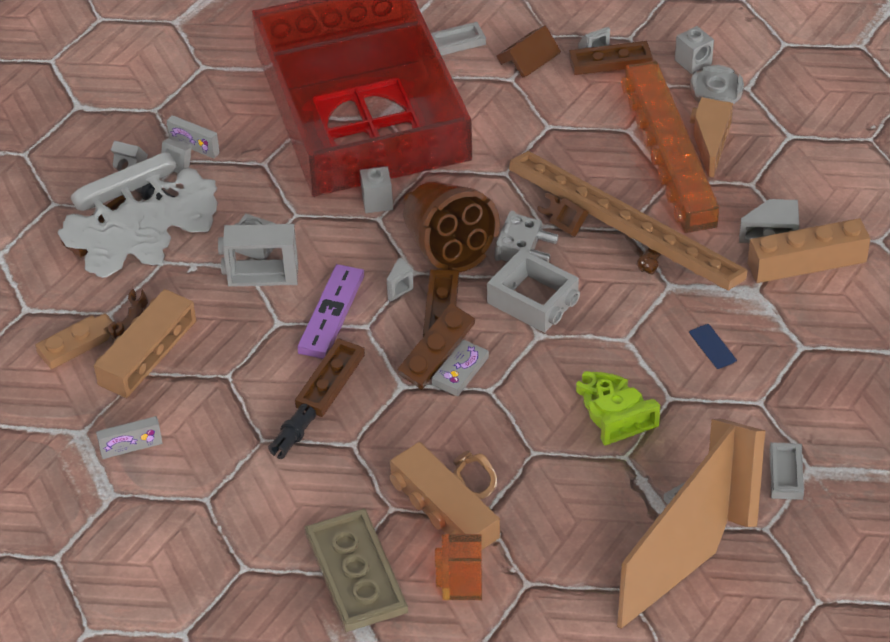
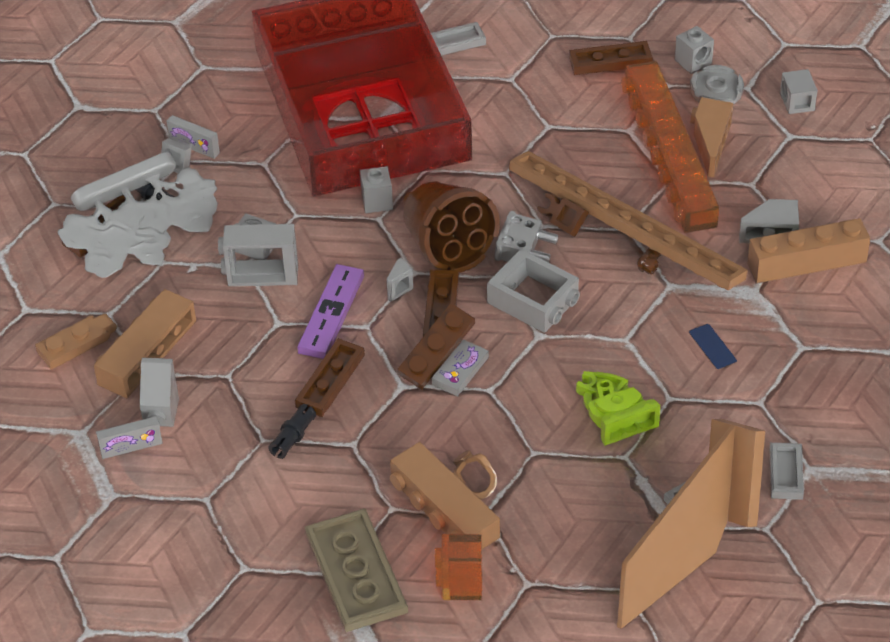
reddish brown arm [108,289,148,341] -> none
light grey tile [111,140,148,171] -> none
reddish brown panel [496,25,561,78] -> none
light grey slope [578,27,610,49] -> none
none -> light grey slope [140,358,179,427]
none -> light grey brick [780,69,818,114]

